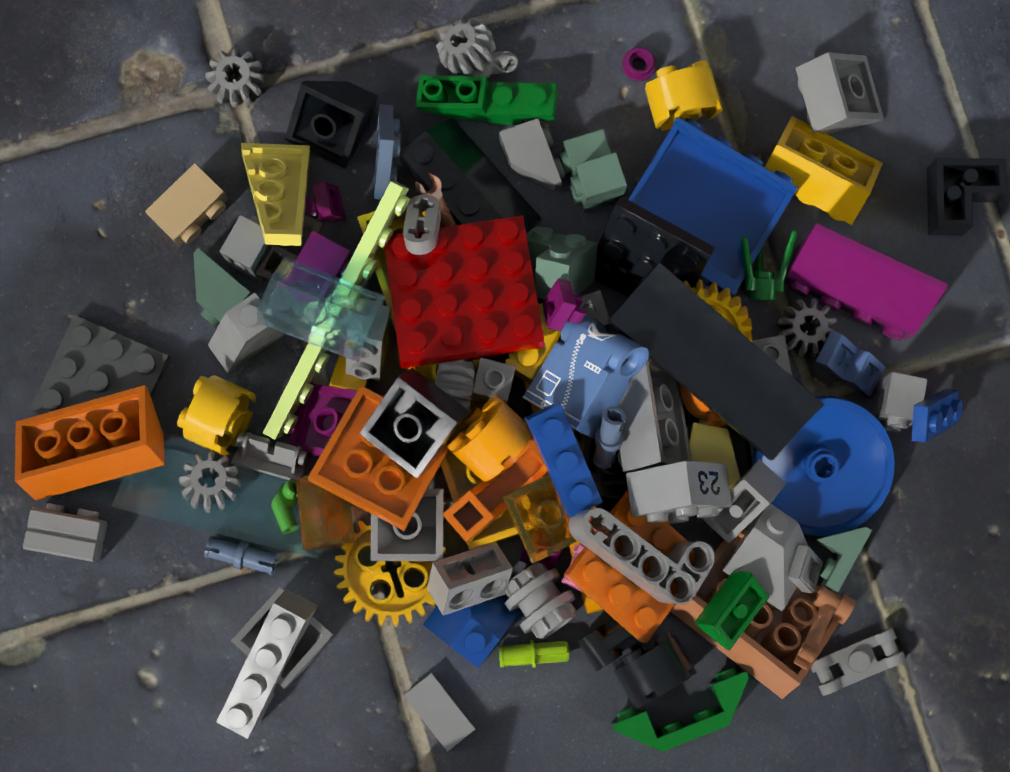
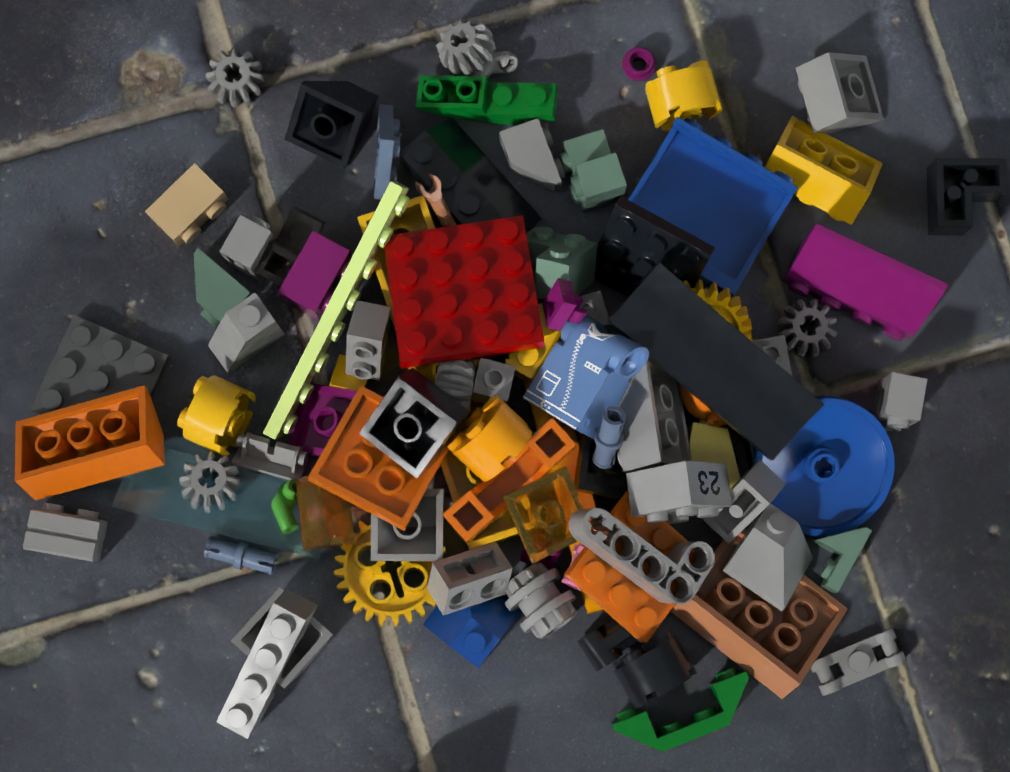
light yellow wing [241,143,310,246] -> none
clear light blue slope [257,257,386,362] -> none
magenta tile [304,182,346,223] -> none
light grey beam [403,194,441,255] -> none
light grey tile [403,673,475,752] -> none
lime axle [498,640,570,668] -> none
blue plate [524,402,603,518] -> none
green slope [695,570,770,650] -> none
green plant [741,230,798,301] -> none
light grey tile [788,545,823,593] -> none
nougat brick [793,585,857,670] -> none
medium blue slope [816,331,885,397] -> none
blue plate [911,388,963,443] -> none

